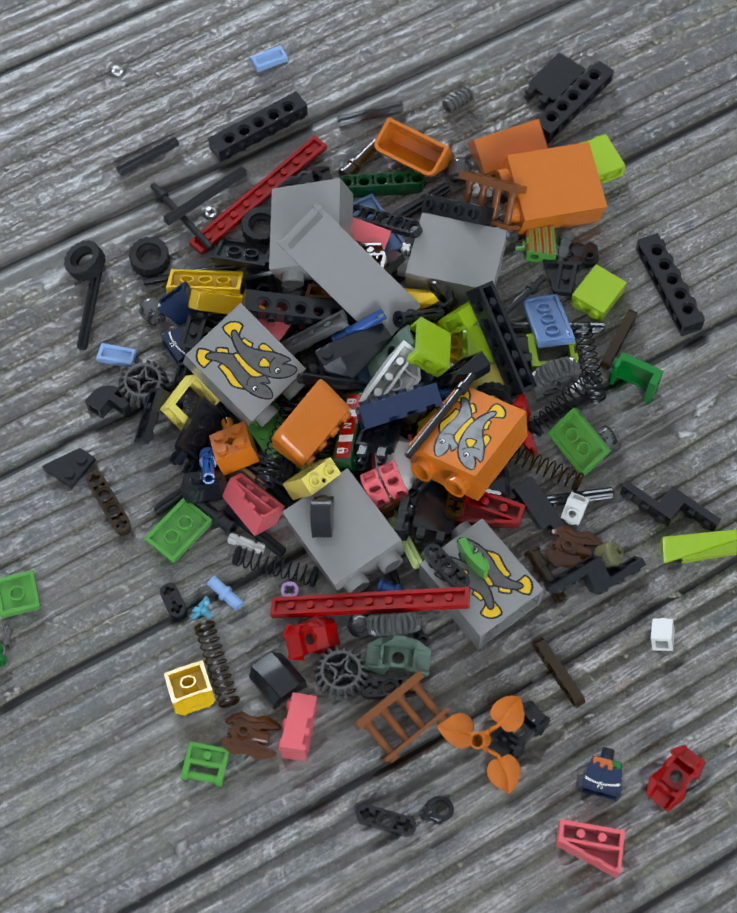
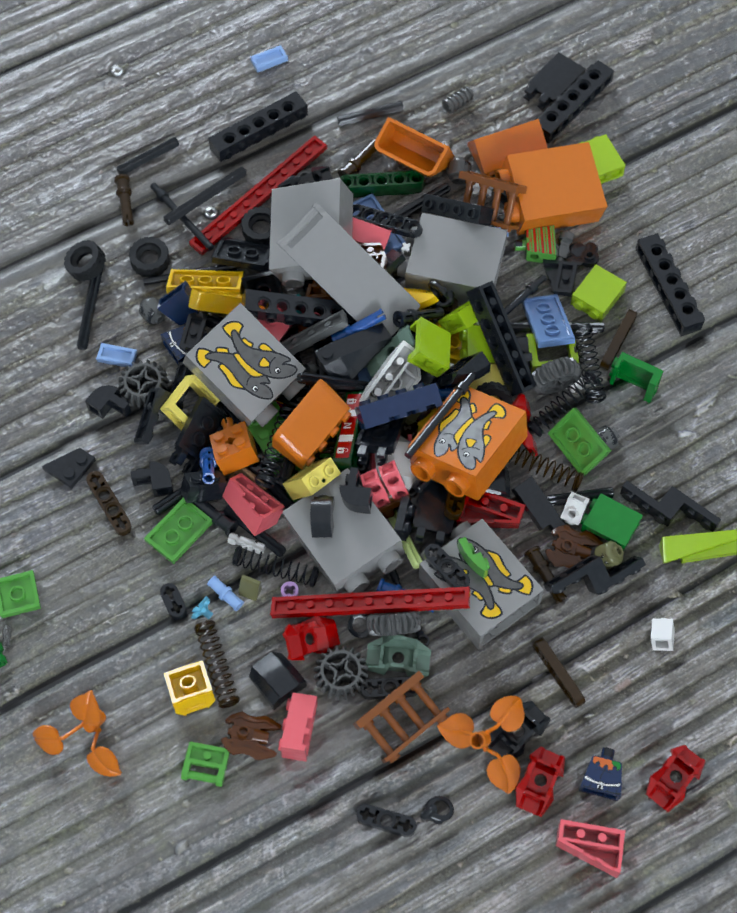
none -> orange plant [33,690,122,777]
none -> dark brown pin [114,174,134,226]
none -> black brick [130,461,173,497]
none -> olive slope [238,575,262,601]
none -> black brick [339,467,373,514]
none -> red piece [515,746,565,817]
none -> green panel [580,494,643,552]

